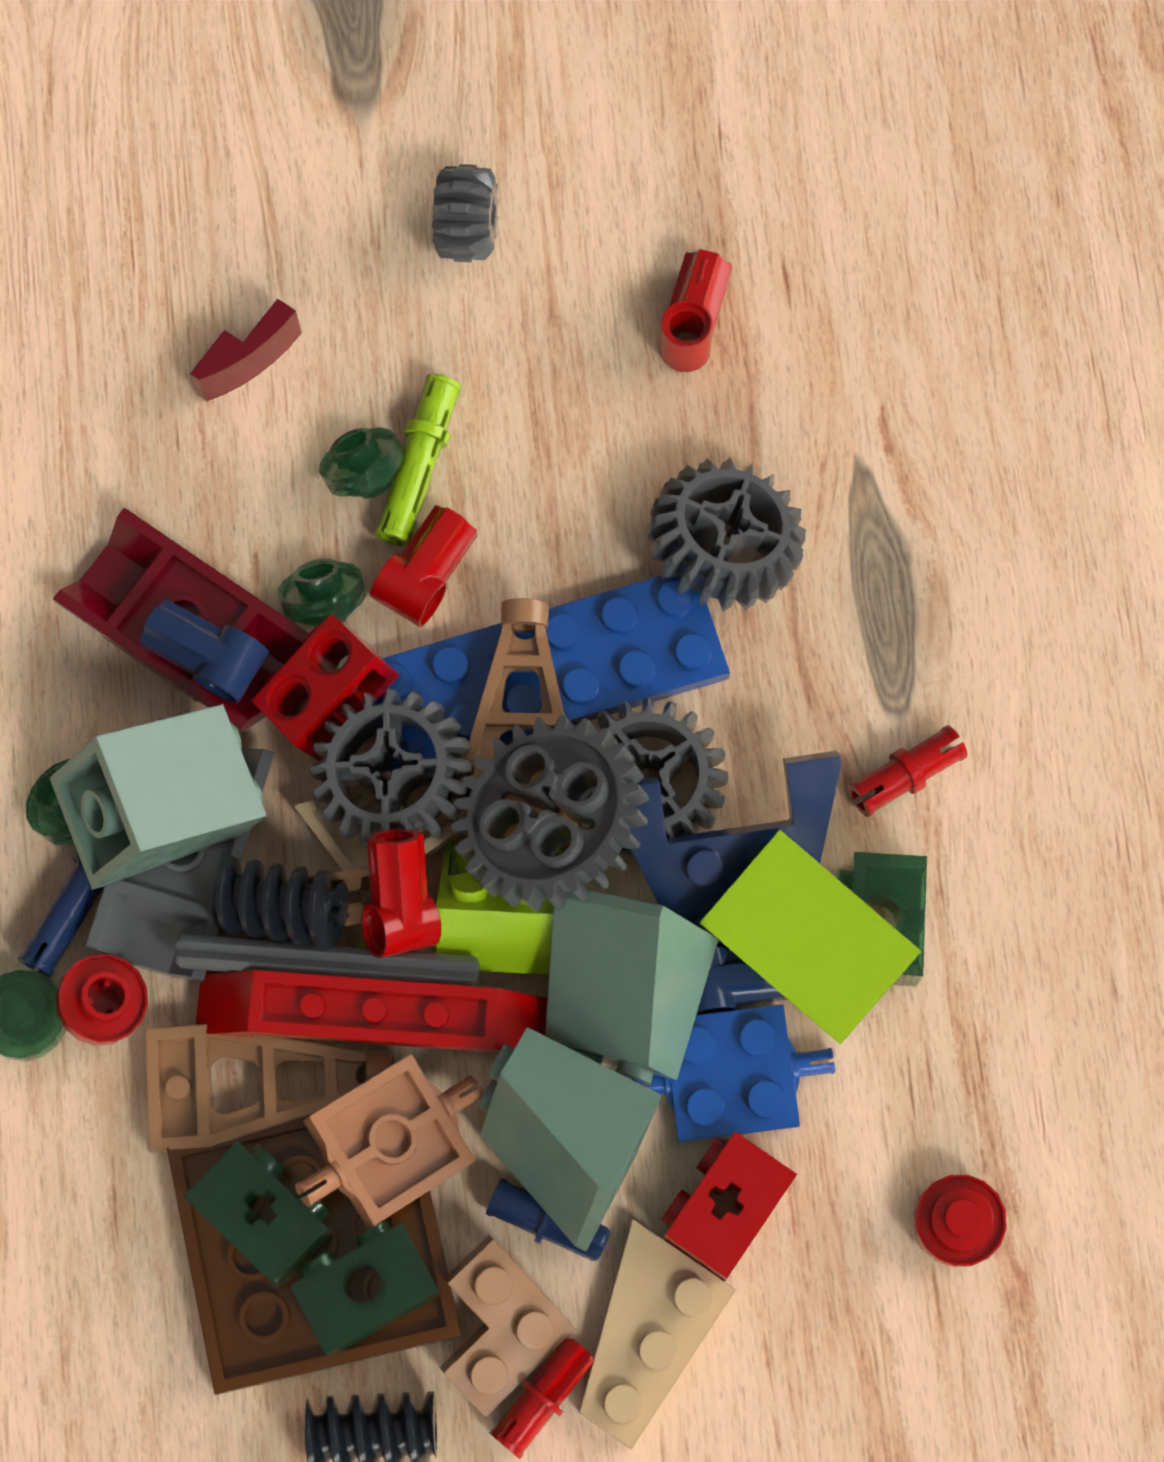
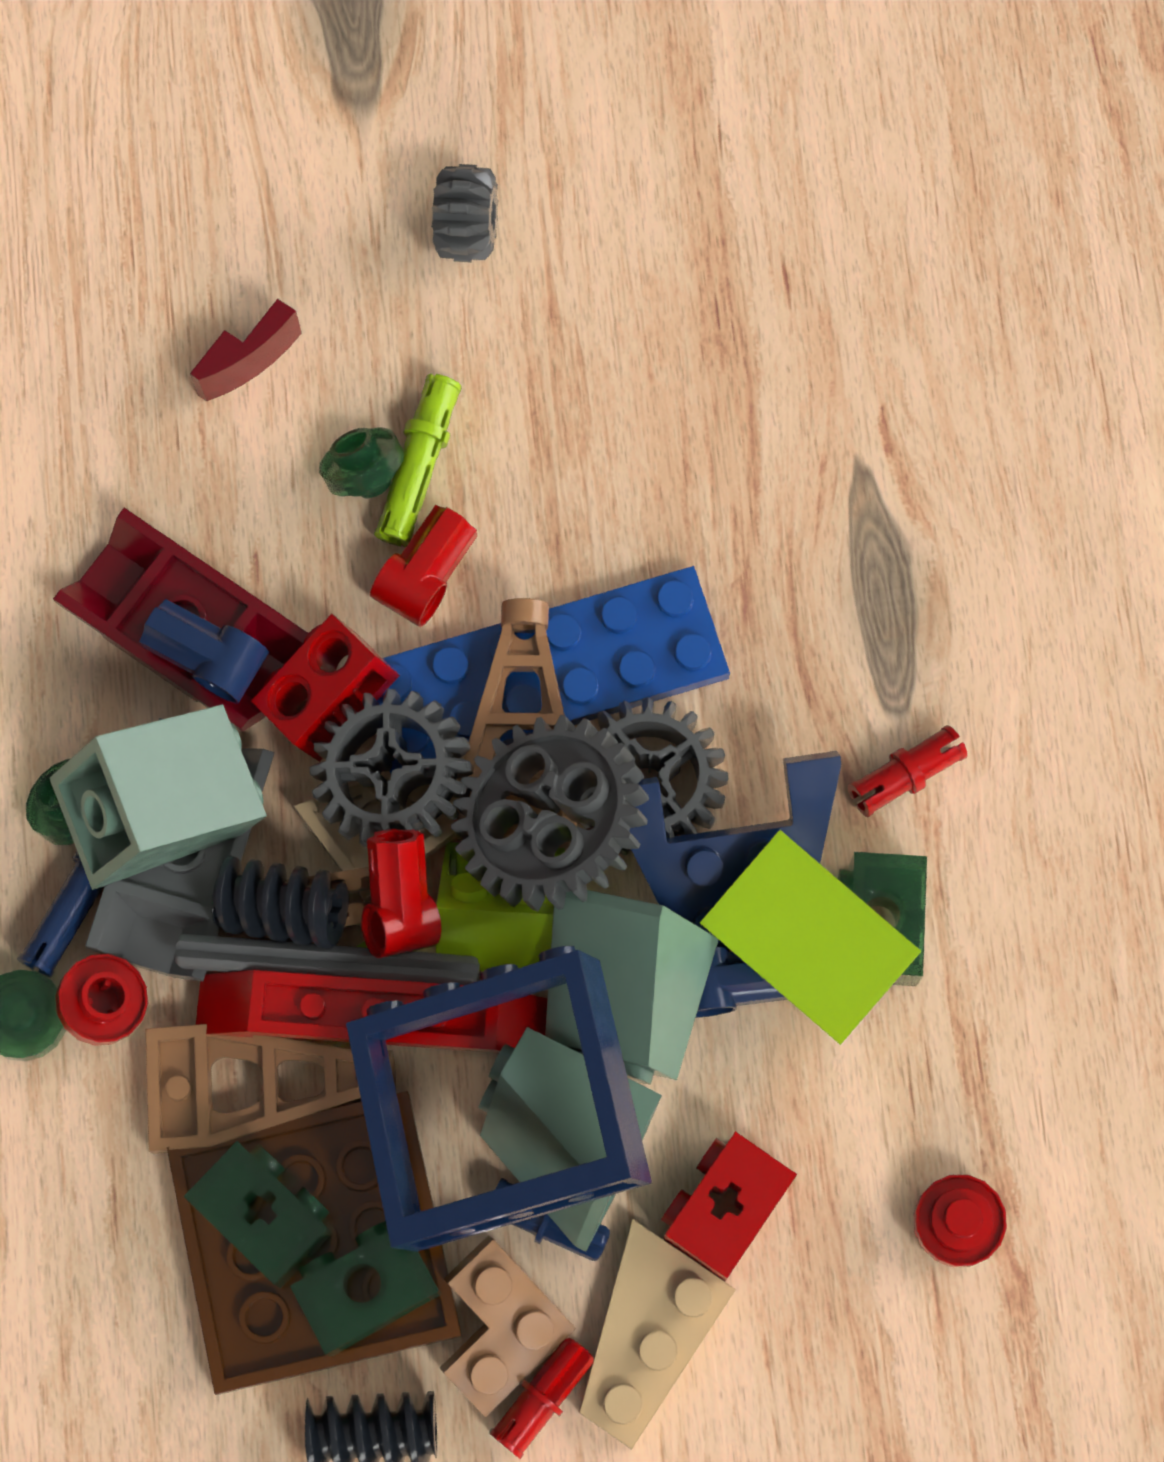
clear green plate [278,559,366,628] -> none
nougat plate [295,1054,483,1229] -> none
blue plate [637,1004,835,1143] -> none
dark grey gear [647,458,806,612] -> none
red piece [660,249,732,372] -> none
none -> dark blue window [346,946,652,1252]

